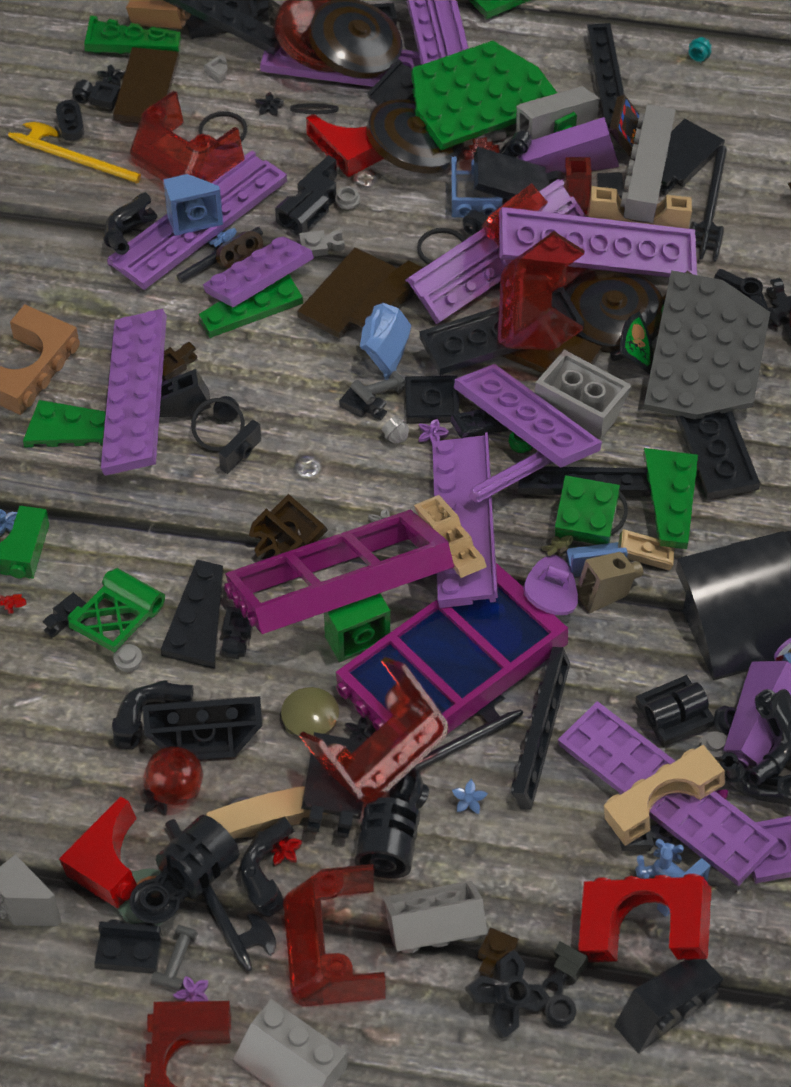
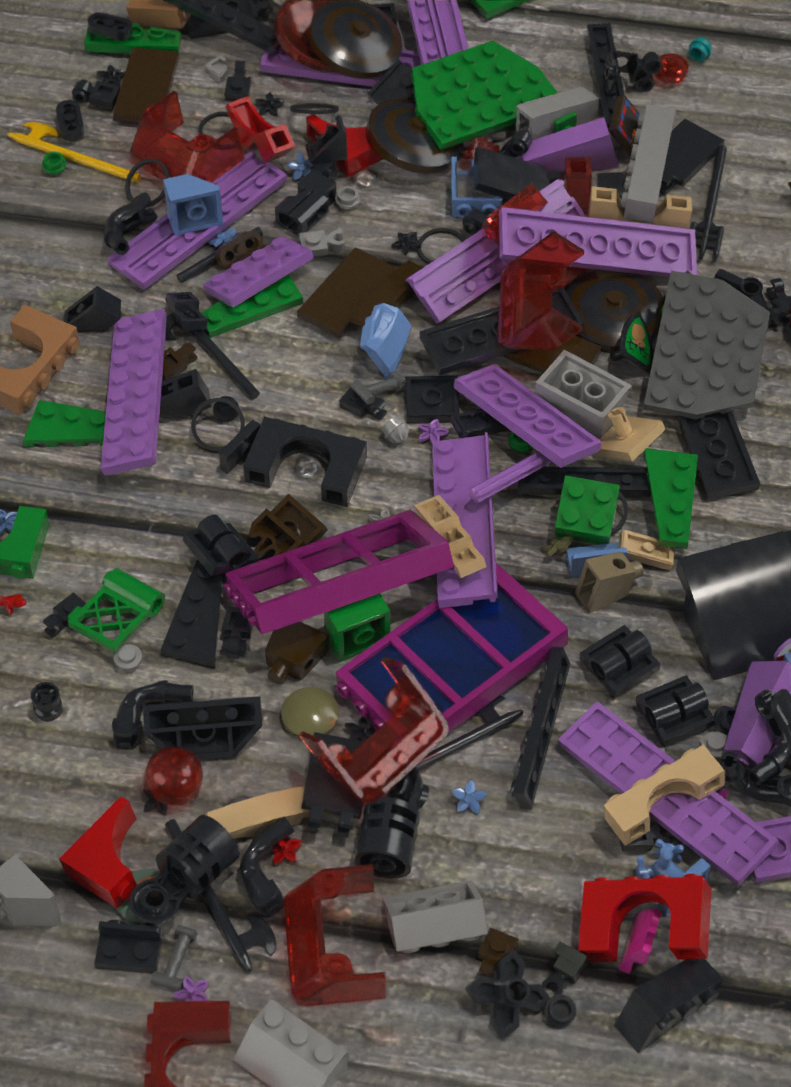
medium lavender shield [523,555,578,615] -> none
none -> black wheel [30,682,63,722]
none -> green plate [42,152,67,175]
none -> black slope [64,286,122,332]
none -> black plate [87,12,133,41]
none -> black piece [125,159,171,207]
none -> black piece [165,298,260,399]
none -> black slope [166,292,208,331]
none -> black plate [182,514,259,576]
none -> black plate [225,60,251,101]
none -> red arch [225,96,295,163]
none -> black arch [243,416,367,507]
none -> dark brown torso [265,621,329,684]
none -> medium blue plant [286,151,313,181]
none -> black slope [305,115,347,165]
none -> black plant [391,232,421,256]
none -> black plate [579,625,661,698]
none -> tan tile [594,407,666,462]
none -> black piece [603,50,662,94]
none -> dark pink slope [618,909,662,974]
none -> clear red plate [654,53,689,84]

